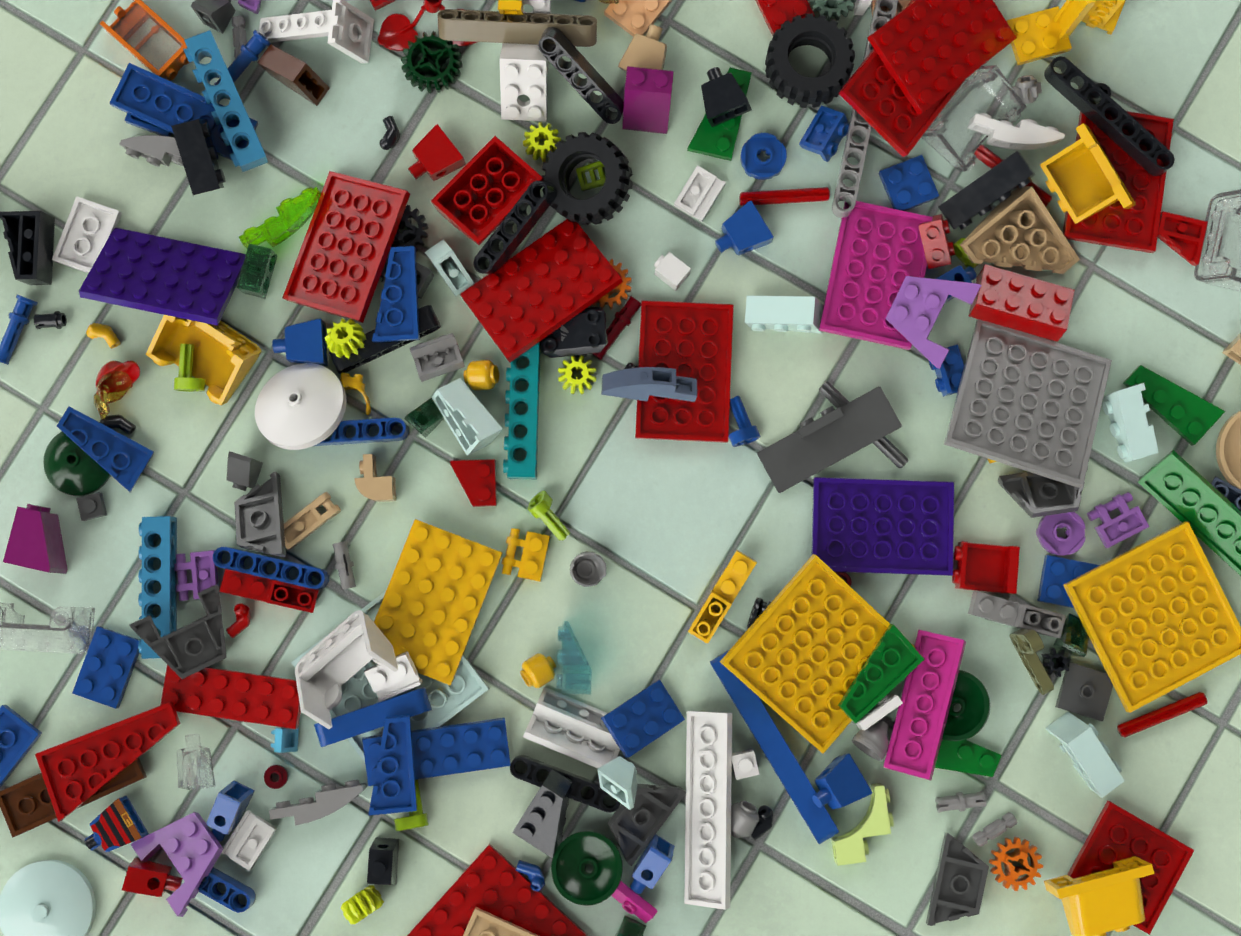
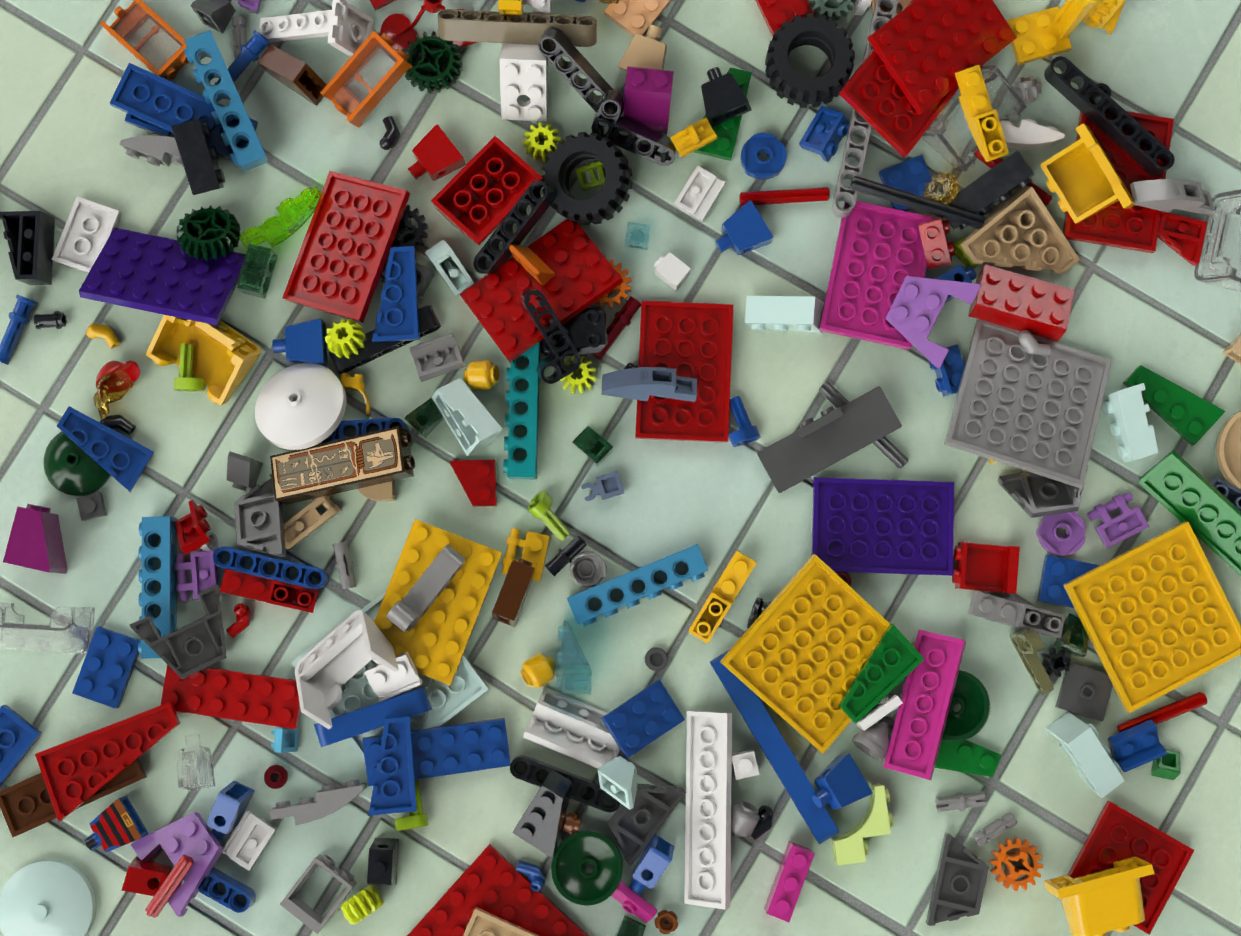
none -> axle [145,855,194,918]
none -> red bracket [175,500,211,555]
none -> dark green gear [177,205,241,261]
none -> light grey hinge [199,532,218,551]
none -> brick [270,426,415,505]
none -> light grey window [280,854,357,934]
none -> door [320,30,413,128]
none -> light grey beam [386,545,467,633]
none -> reddish brown slope [492,559,535,627]
none -> orange slope [509,244,555,286]
none -> black beam [521,287,581,384]
none -> black axle [545,536,587,576]
none -> dark orange plate [563,812,582,835]
none -> dark azure brick [567,544,708,627]
none -> clear green slope [572,426,614,467]
none -> sand blue plate [581,471,624,501]
none -> black beam [591,90,676,166]
none -> clear light blue plate [625,222,651,250]
none -> dark grey tile [645,647,668,671]
none -> dark orange plate [655,910,678,934]
none -> yellow hips [670,118,717,158]
none -> dark pink brick [764,841,814,922]
none -> black axle [850,176,985,229]
none -> clear yellow gear [923,172,960,204]
none -> yellow slope [955,65,1009,162]
none -> light grey arm [1019,330,1051,356]
none -> blue bracket [1108,720,1167,772]
none -> light grey slope [1130,179,1215,216]
none -> green slope [1151,749,1181,780]

